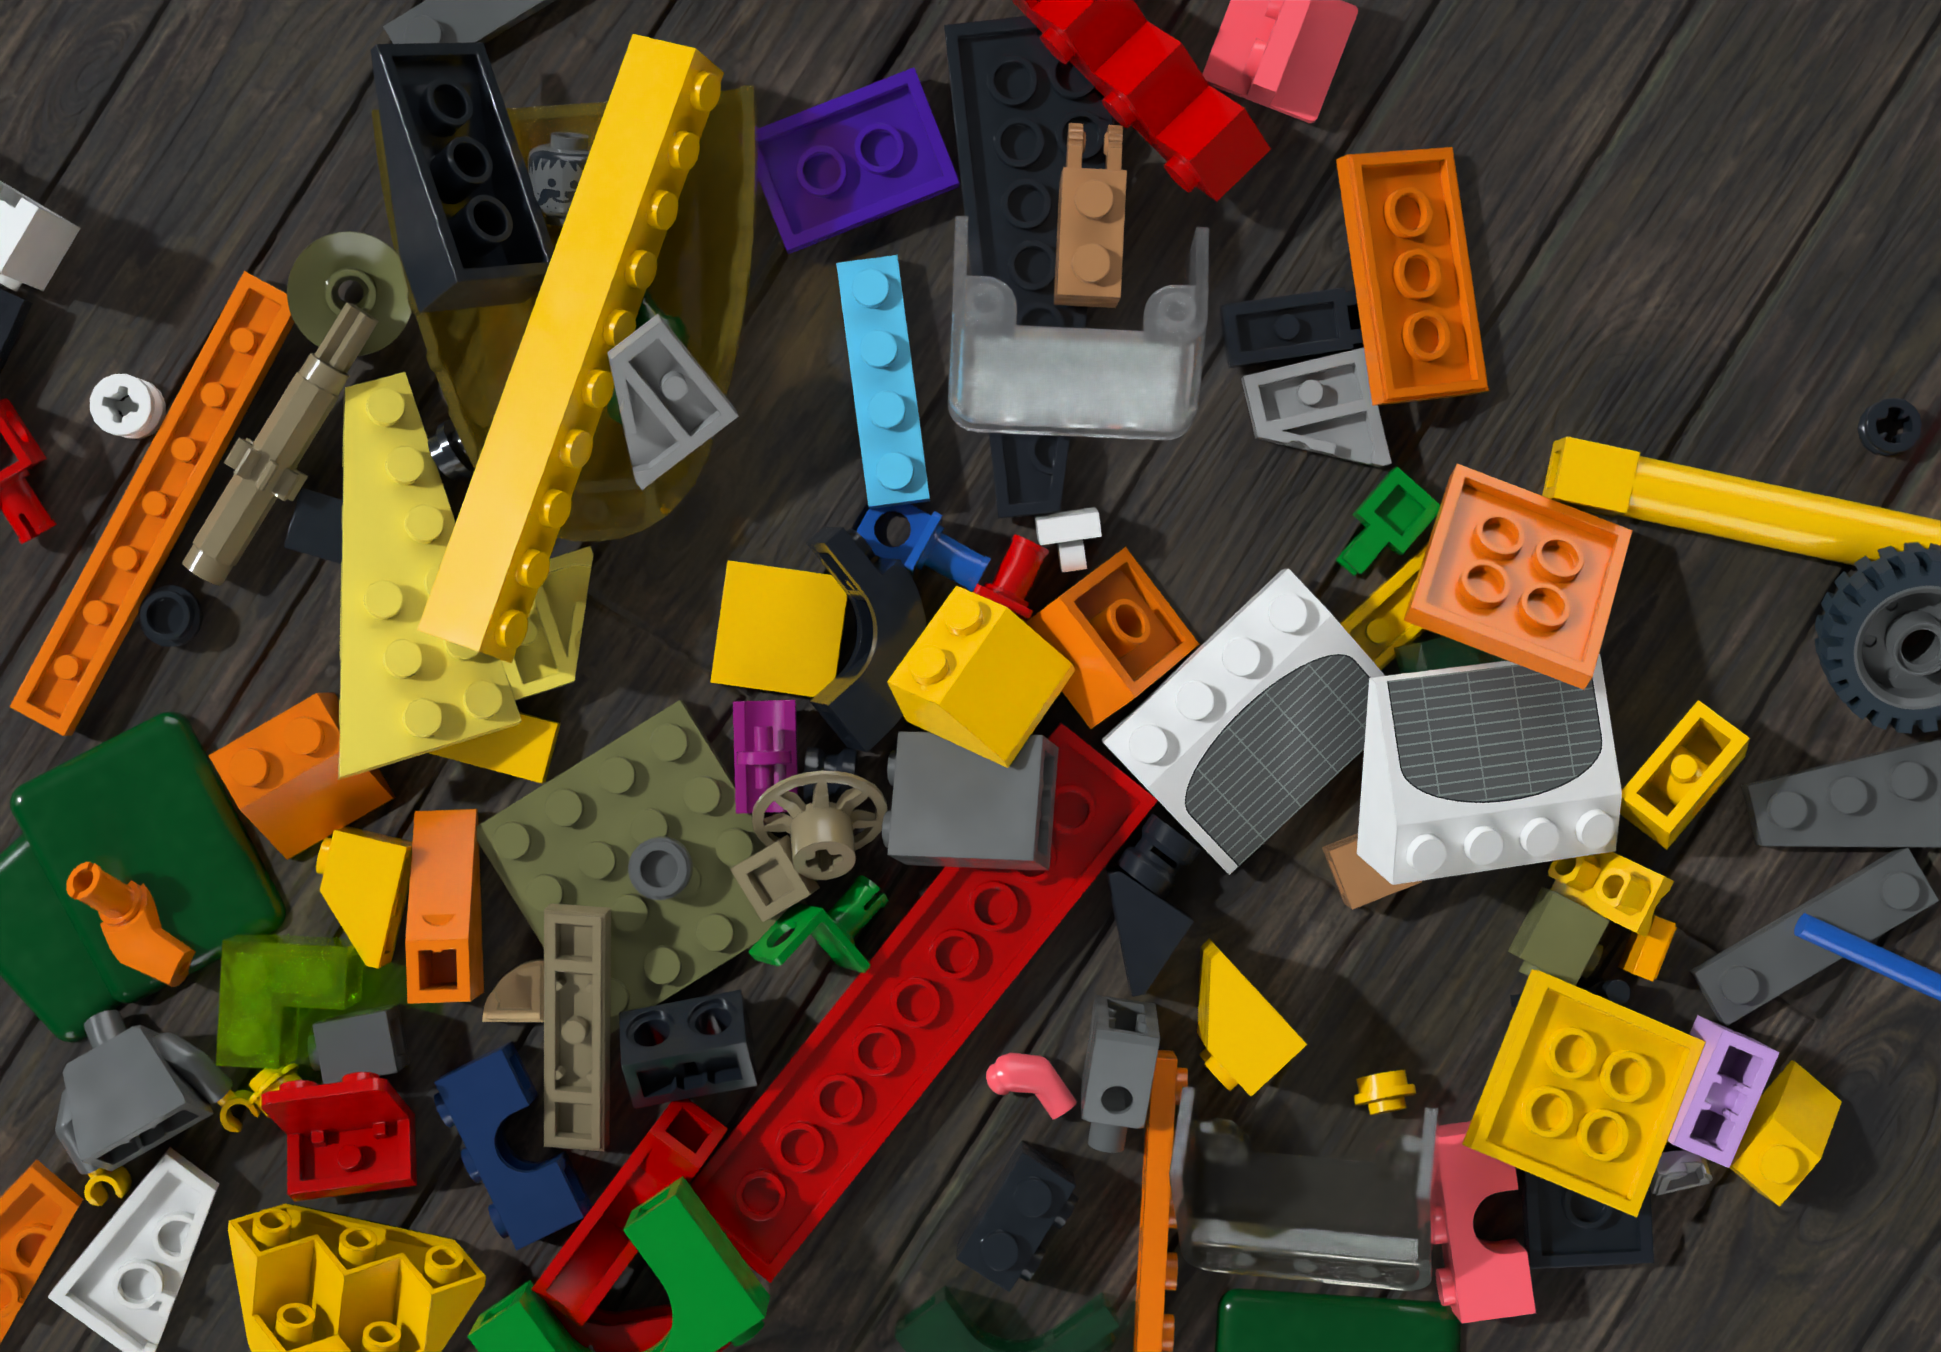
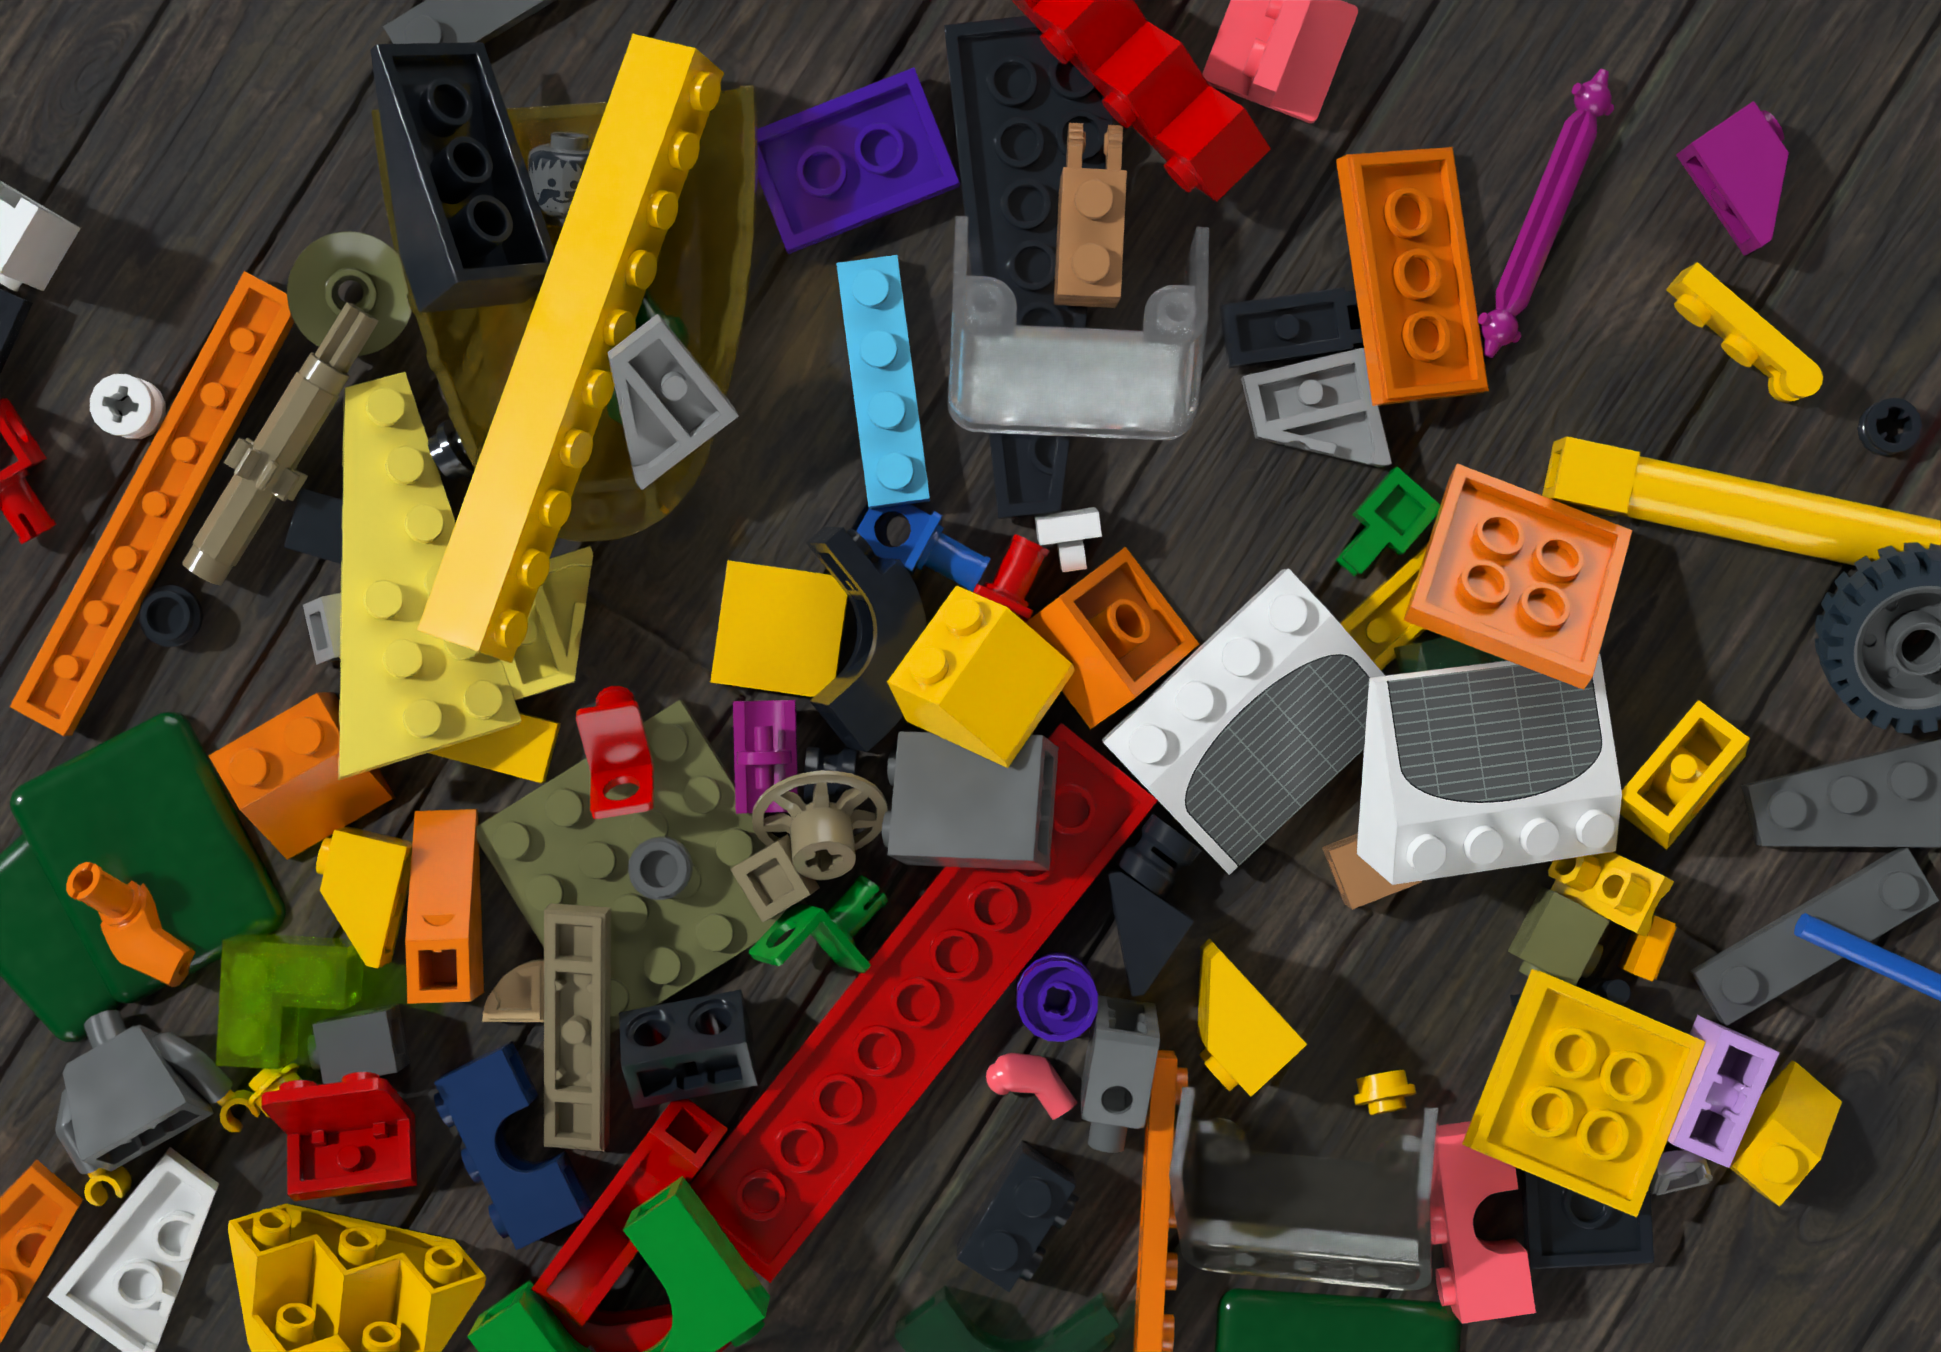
none -> light grey tile [303,593,341,665]
none -> red bracket [576,686,654,819]
none -> dark purple wheel [1016,952,1098,1042]
none -> magenta wheel [1478,69,1614,358]
none -> yellow plate [1666,262,1823,403]
none -> magenta slope [1676,101,1789,256]

